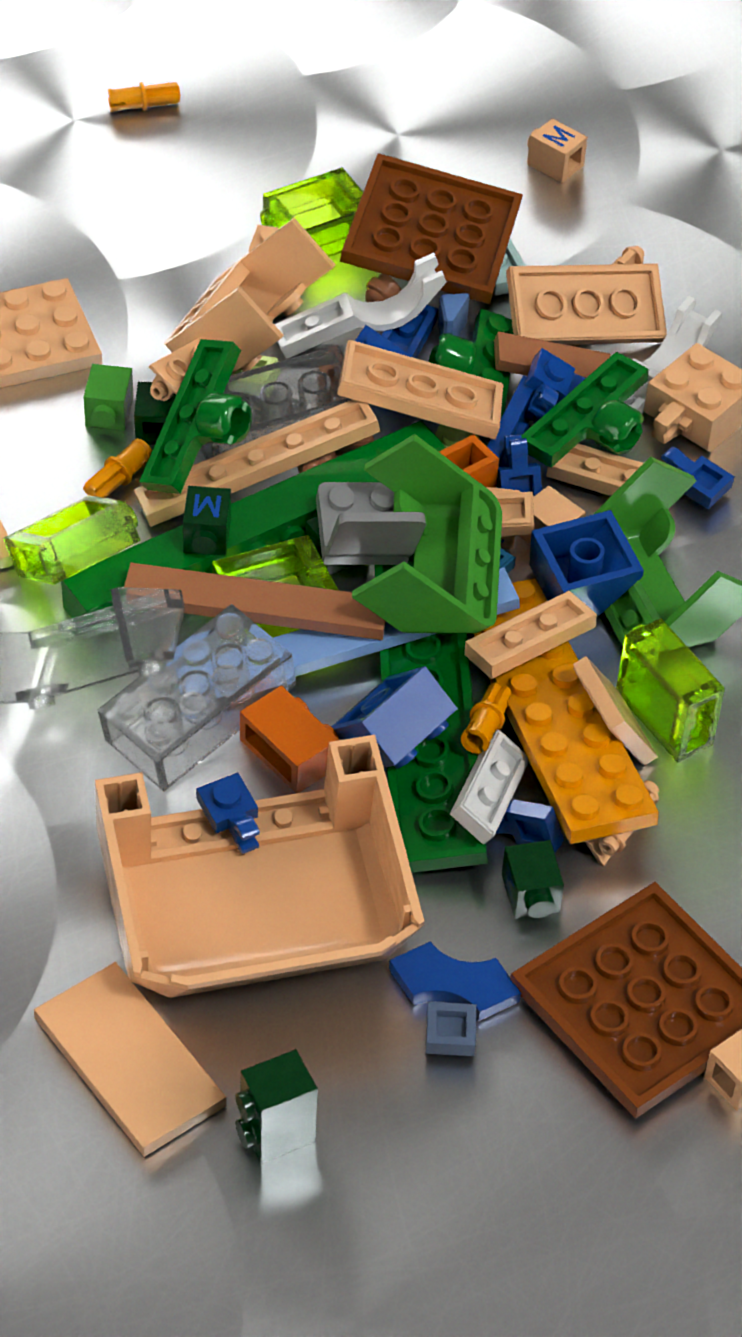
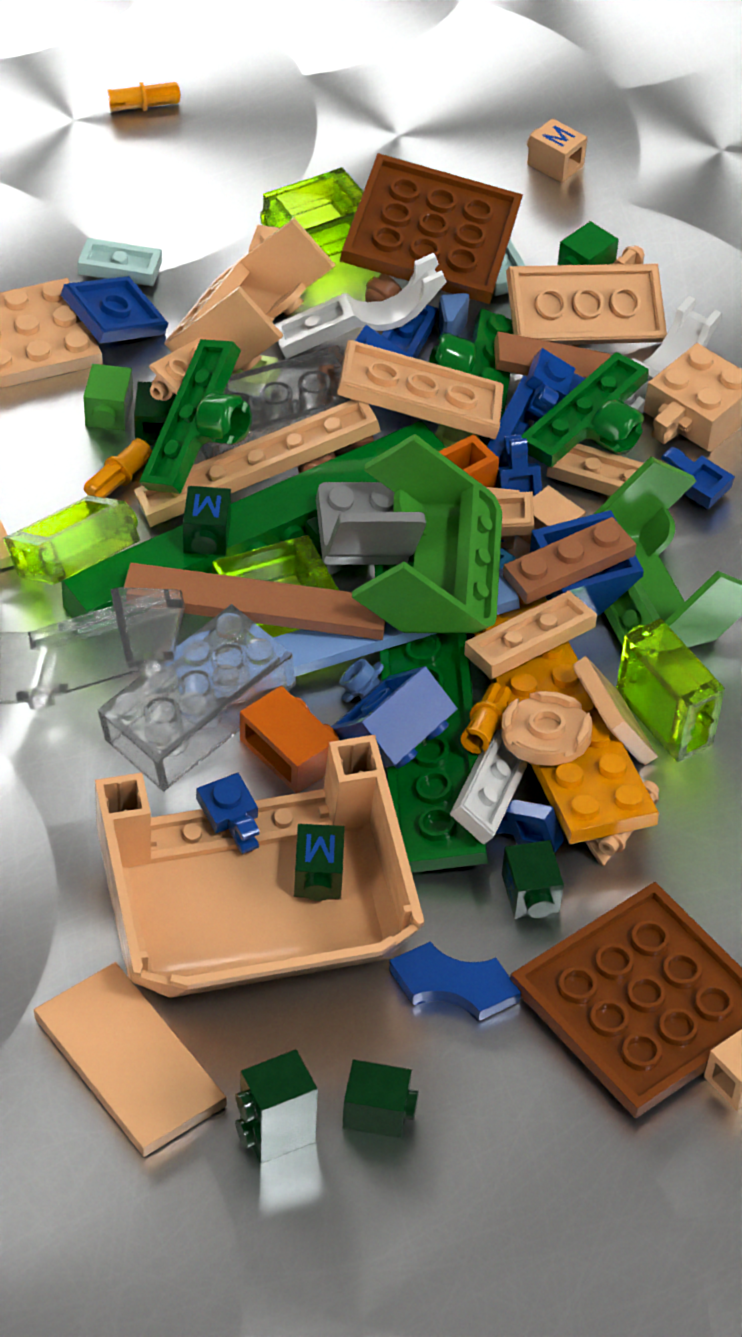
sand blue plate [425,1002,476,1056] -> none
none -> blue plate [61,276,169,343]
none -> light aqua plate [77,238,162,286]
none -> dark green brick [294,824,345,901]
none -> medium blue plate [339,659,384,702]
none -> dark green brick [342,1059,419,1138]
none -> light nougat tile [501,691,592,766]
none -> nougat plate [503,517,637,605]
none -> green brick [557,221,619,265]

